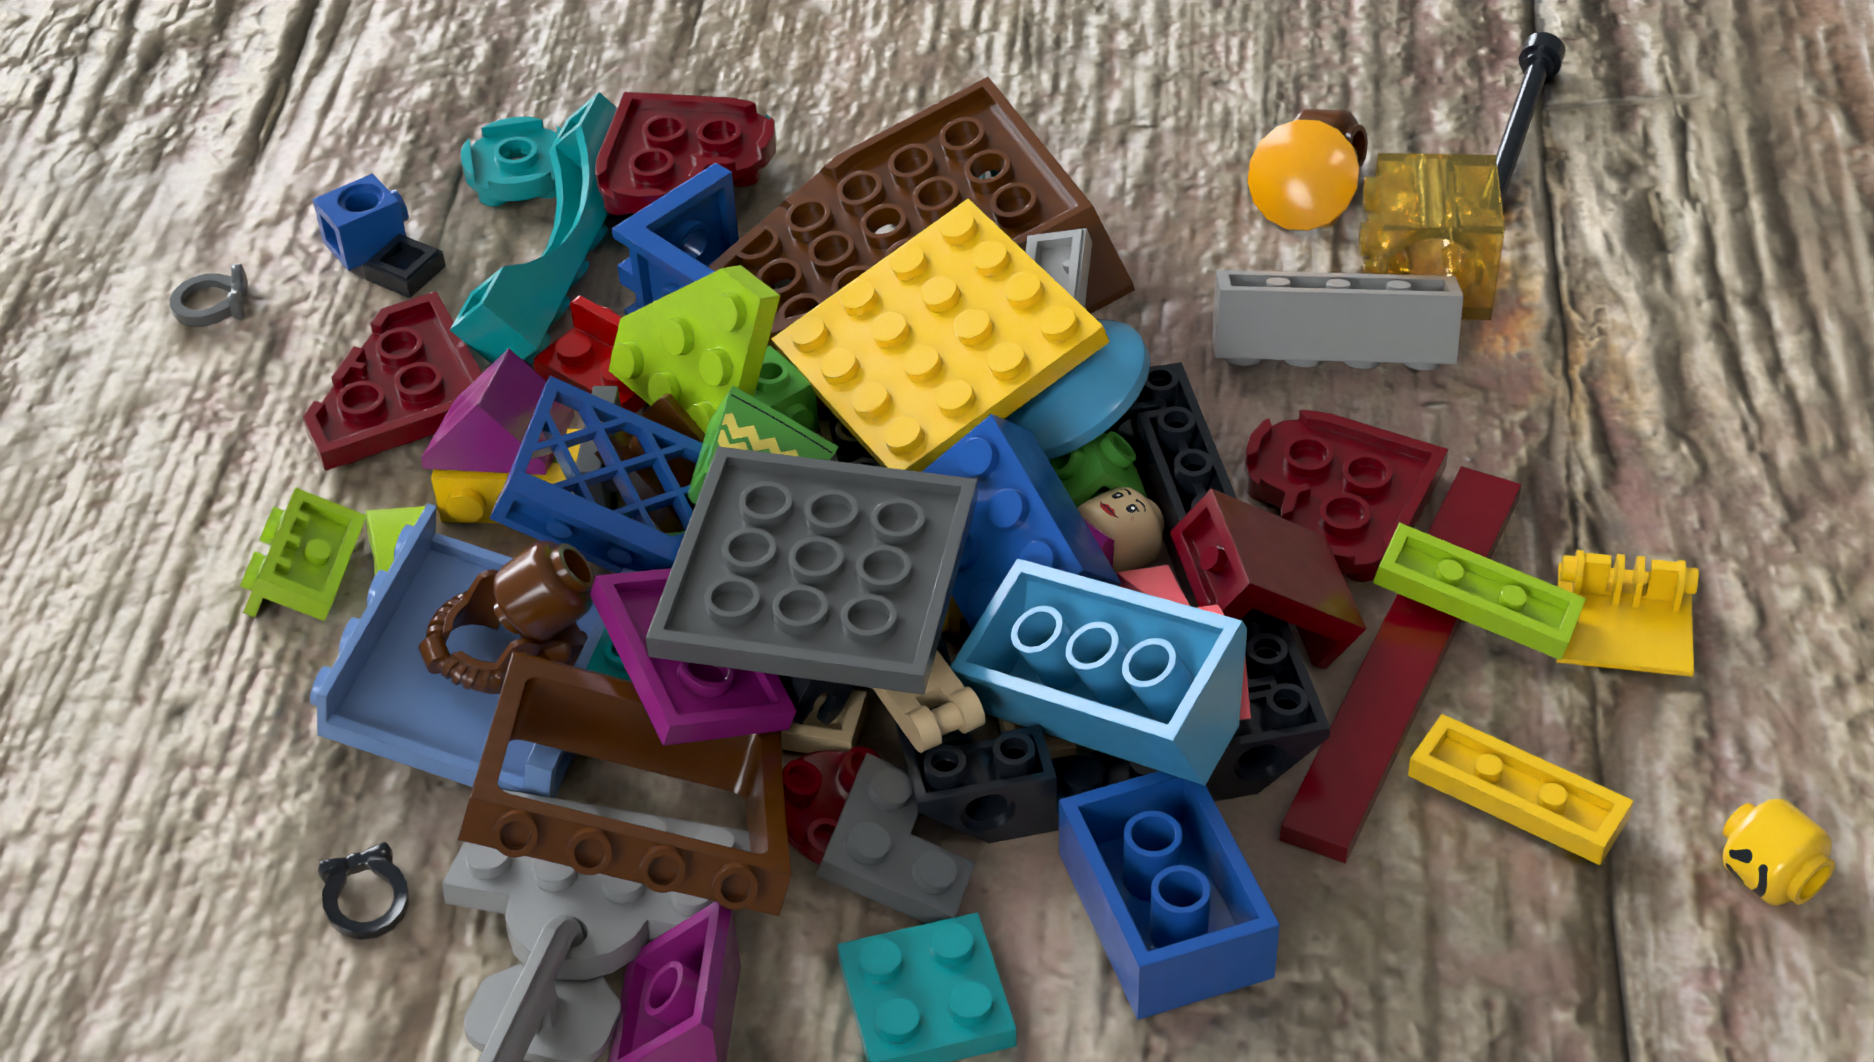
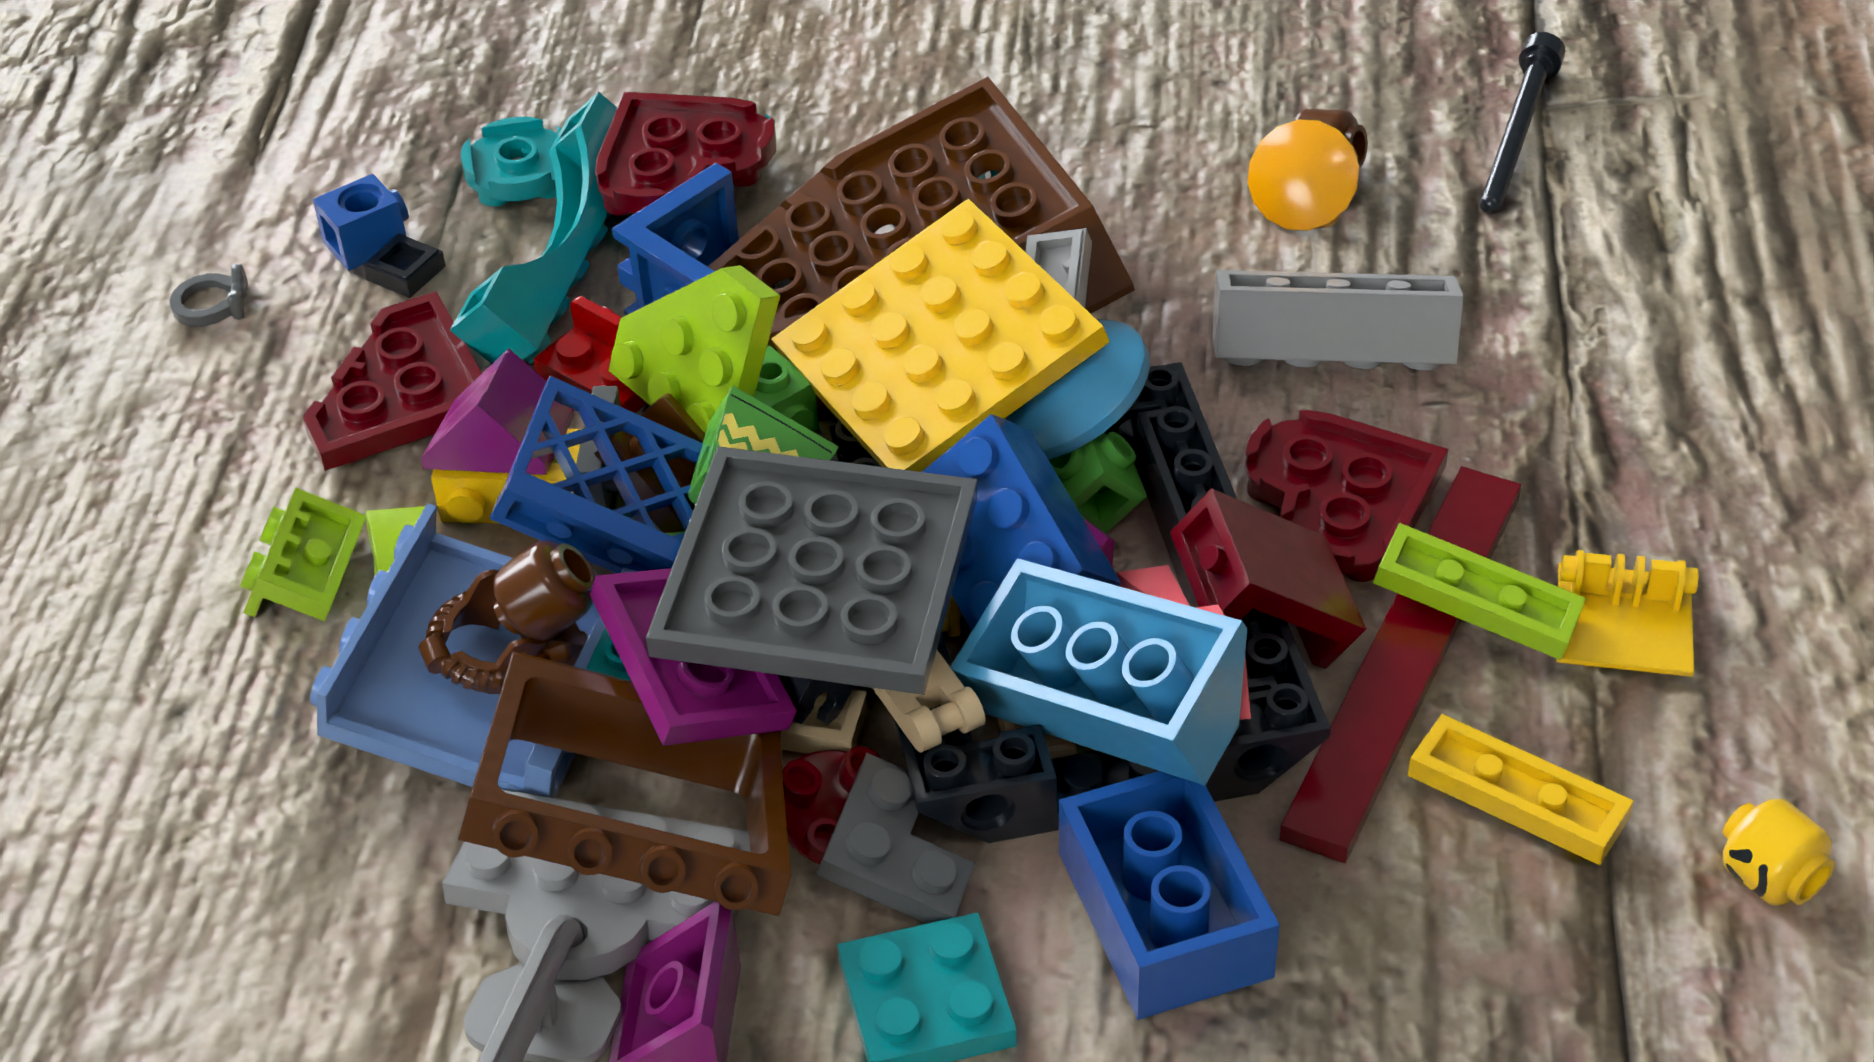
black piece [318,842,409,940] -> none
tan head [1077,487,1164,575] -> none
clear yellow brick [1359,153,1505,320] -> none

